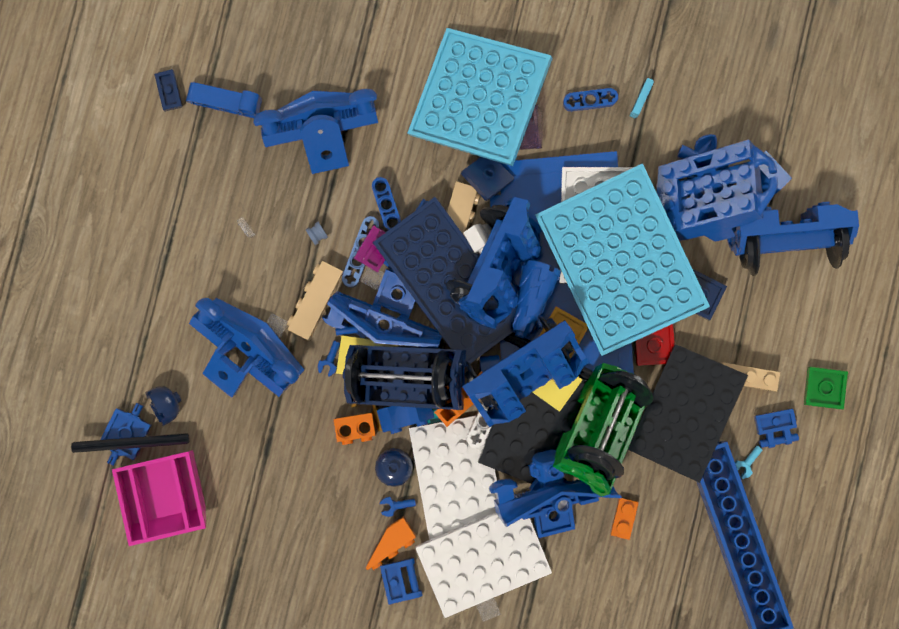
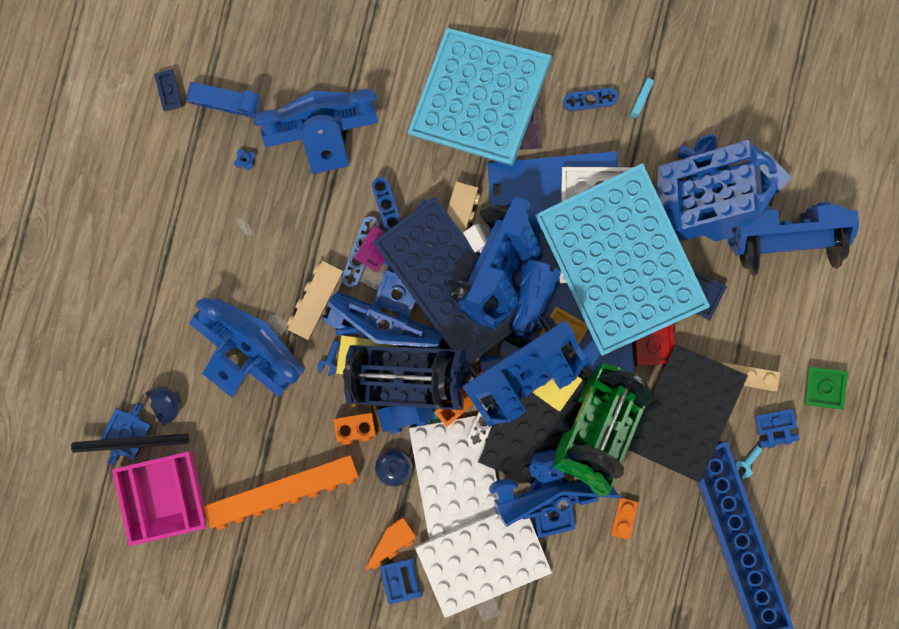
sand blue wheel [305,222,328,246] -> none
blue bar [380,496,416,517] -> none
dark blue plate [461,157,514,201] -> none
none -> orange brick [203,454,359,530]
none -> blue plate [234,149,255,170]

